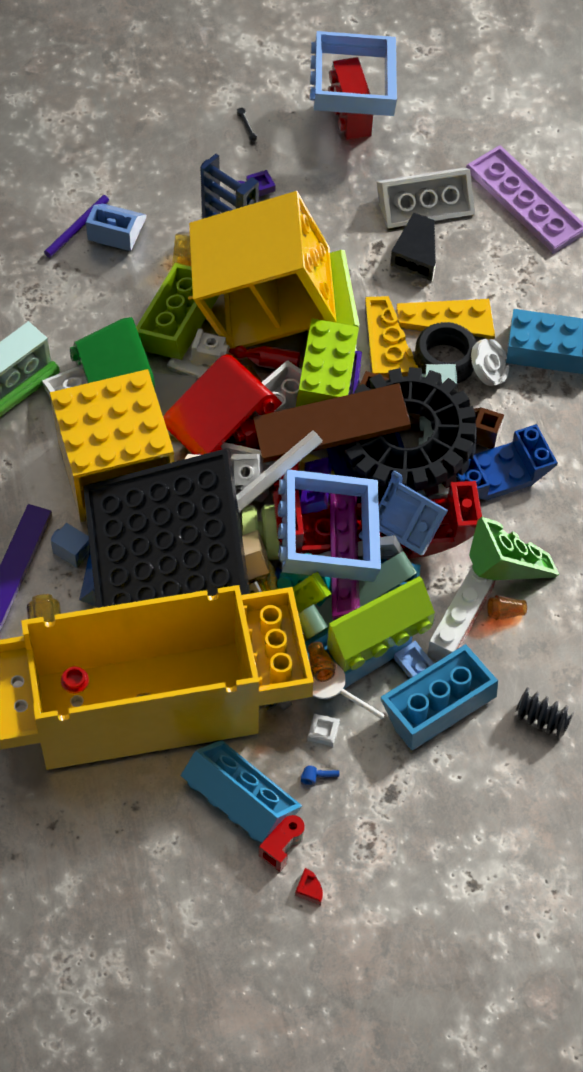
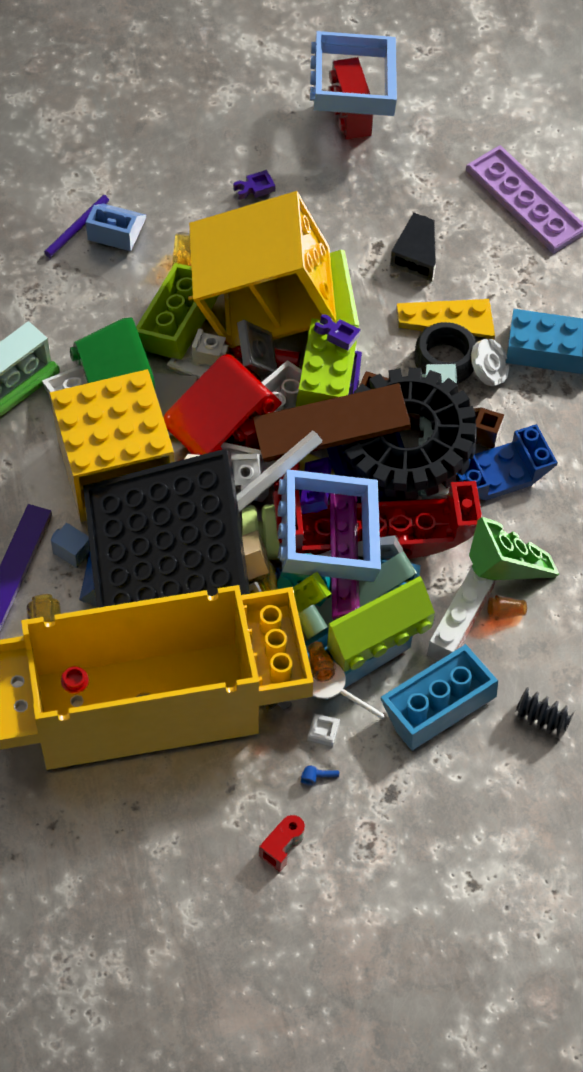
dark azure slope [180,740,302,843] -> none
dark blue fence [200,153,259,219] -> none
black hinge [237,107,258,142] -> none
red tile [295,868,323,905] -> none
medium blue piece [359,471,448,555] -> none
yellow wing [365,296,419,378] -> none
white slope [376,168,475,228] -> none
light blue plate [394,641,434,678] -> none
none -> flat silver tile [237,320,277,377]
none -> dark purple plate [314,314,361,351]

